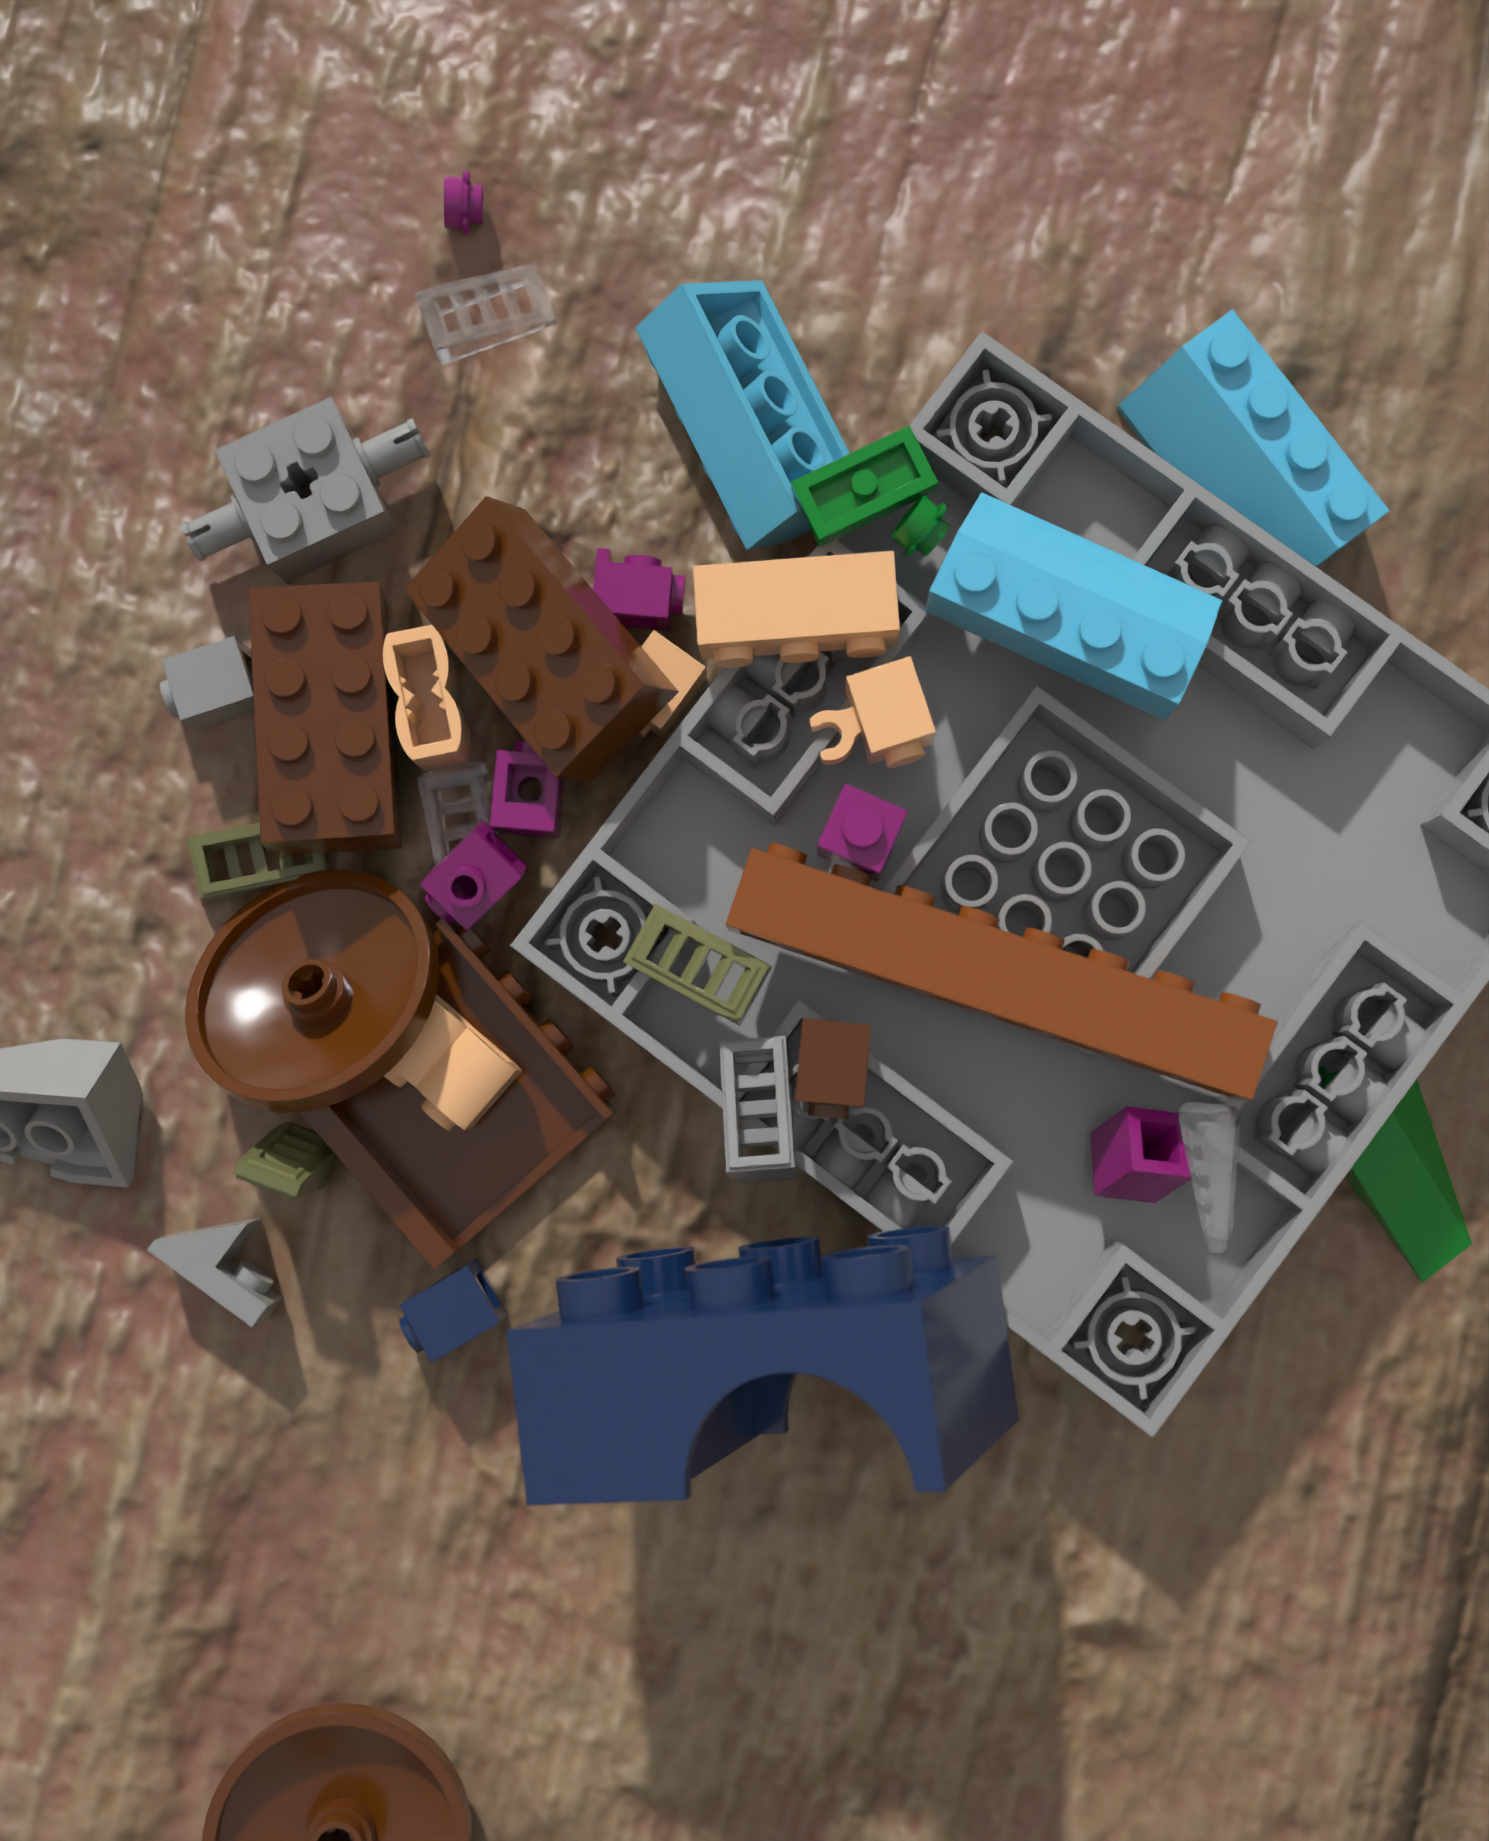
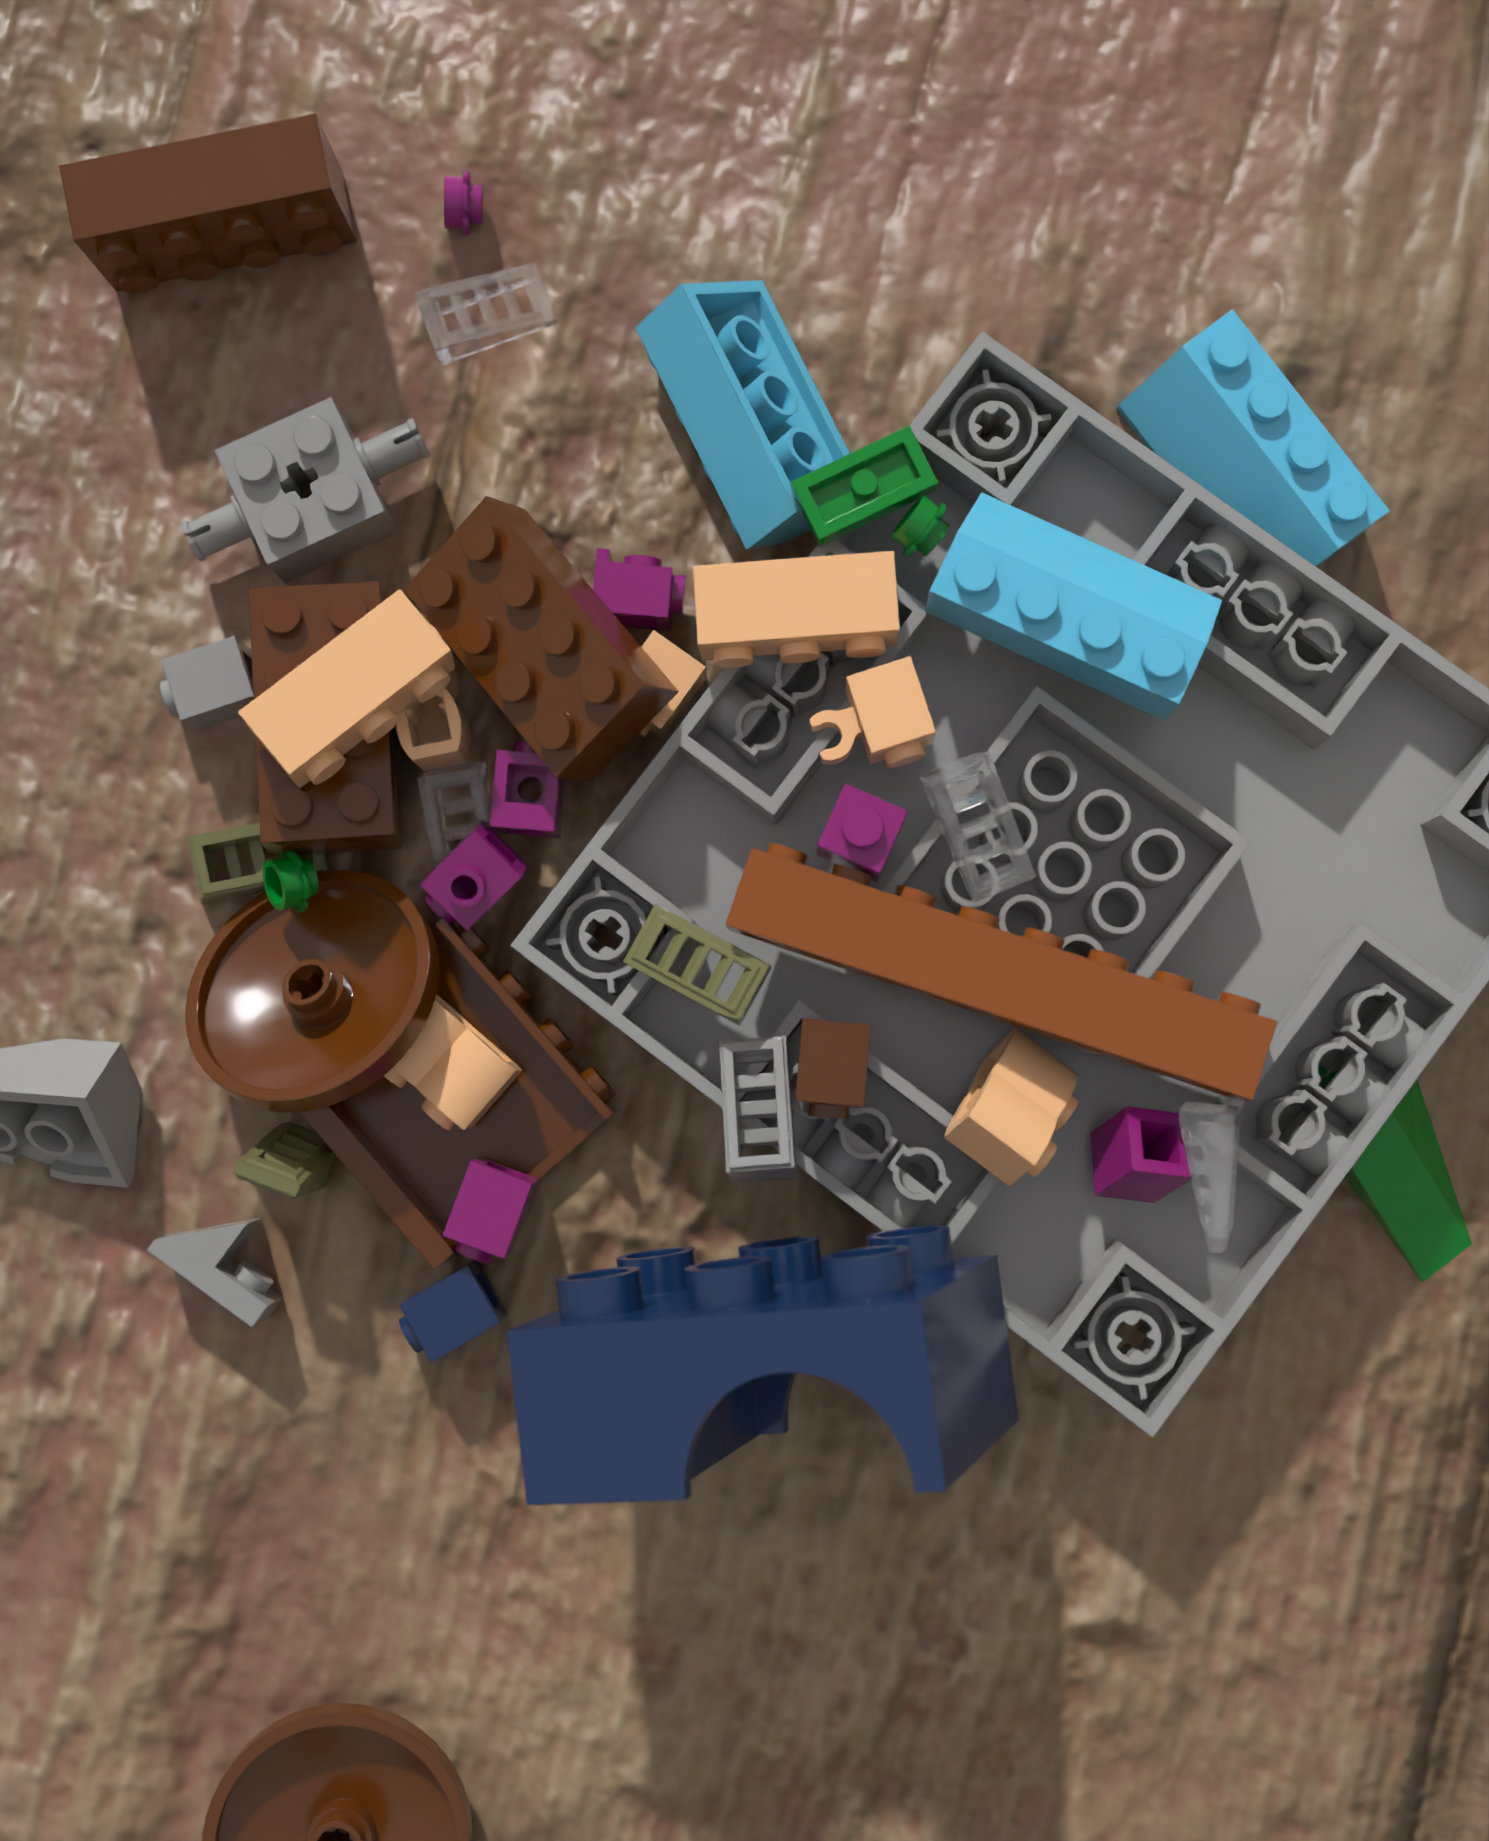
none -> reddish brown brick [59,113,357,293]
none -> light nougat brick [238,589,455,789]
none -> green plate [263,850,318,913]
none -> magenta brick [442,1157,539,1263]
none -> clear slope [920,751,1036,902]
none -> light nougat brick [944,1027,1079,1187]

